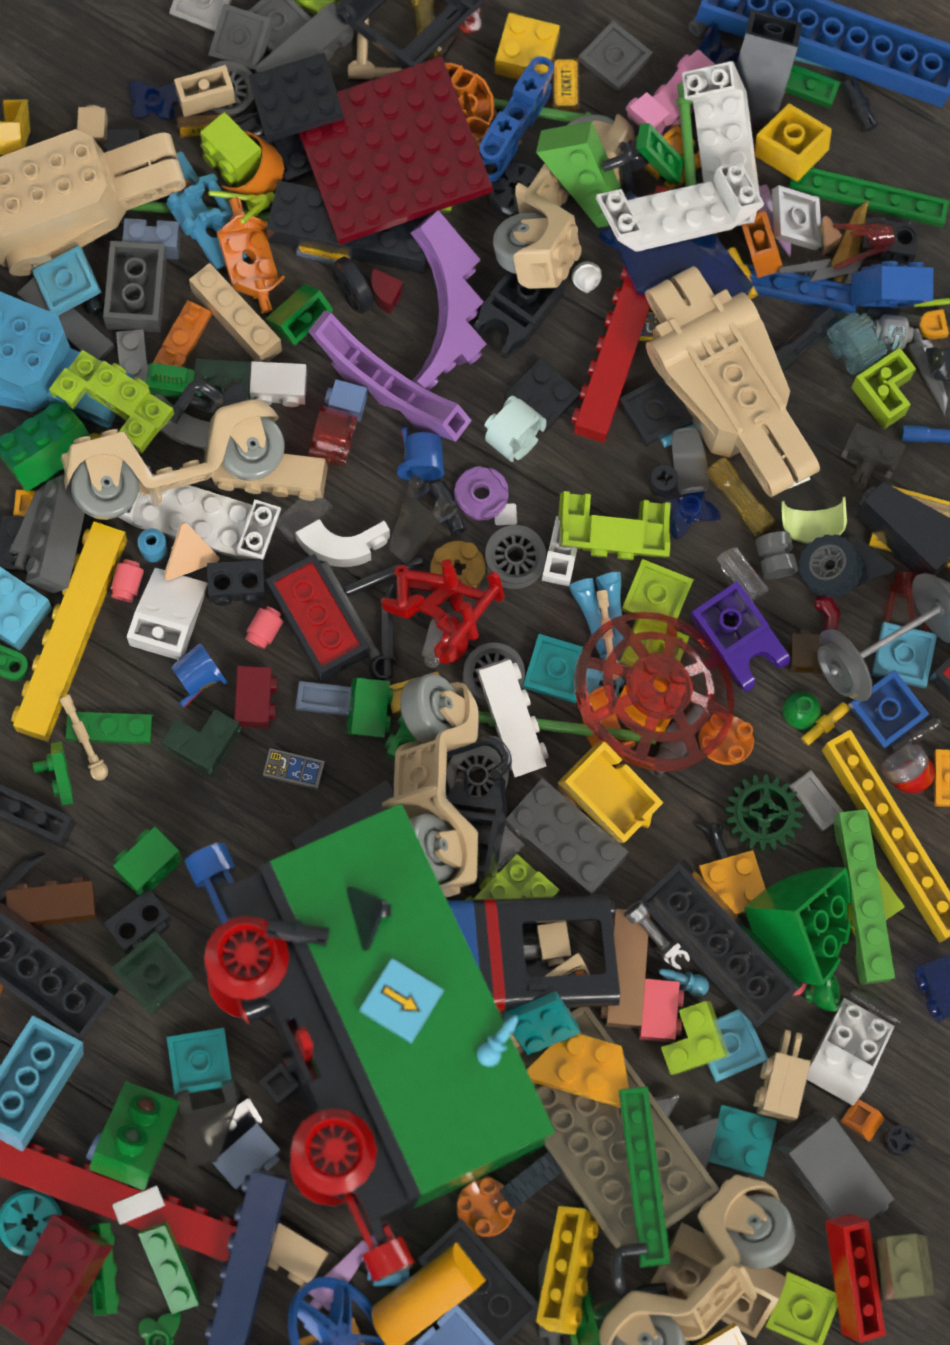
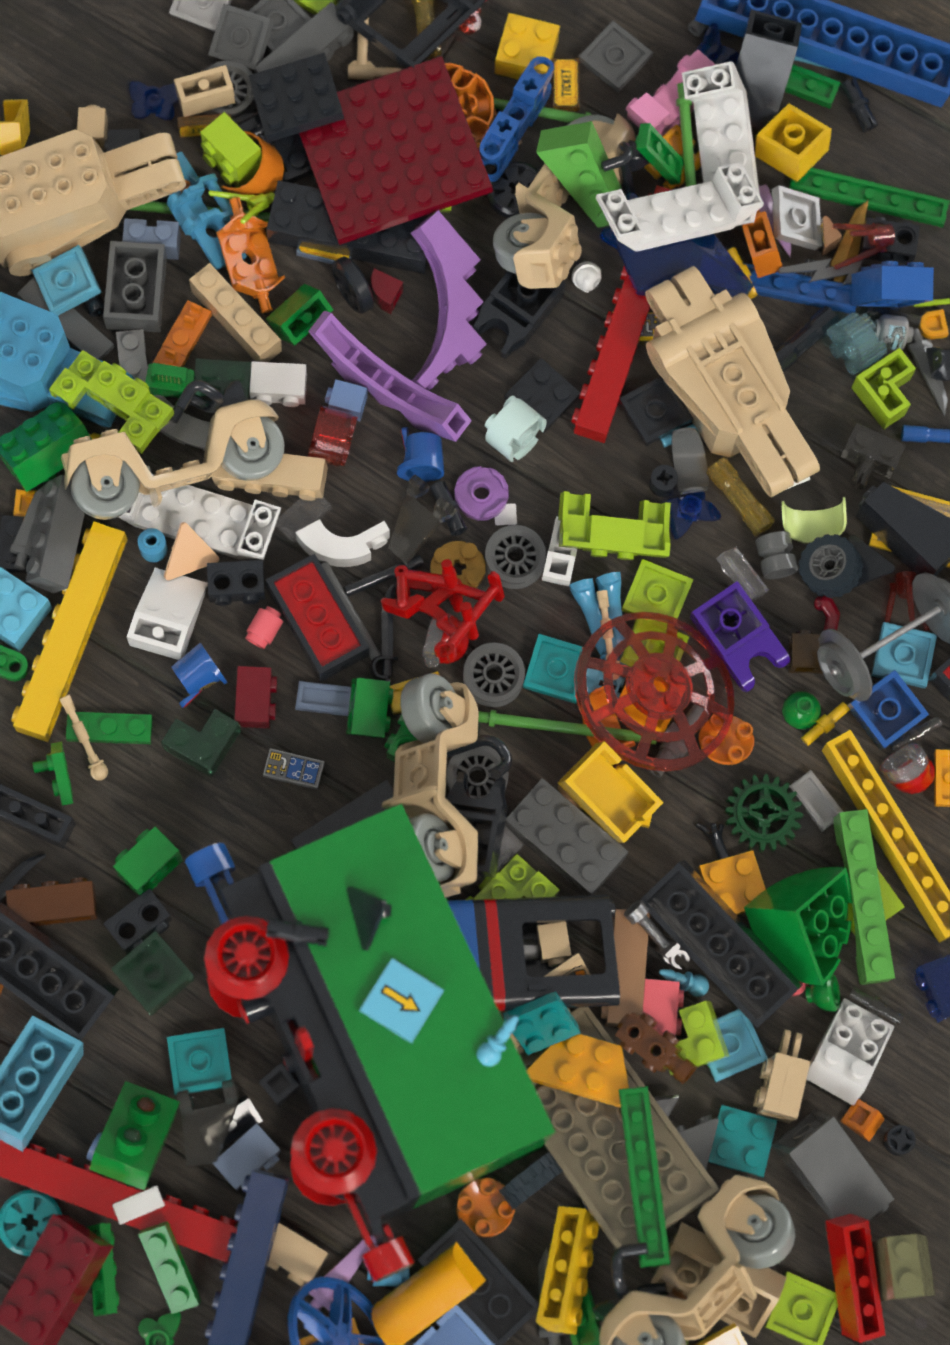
coral brick [110,560,144,602] -> none
white brick [476,658,549,777] -> none
none -> reddish brown brick [615,1012,697,1084]

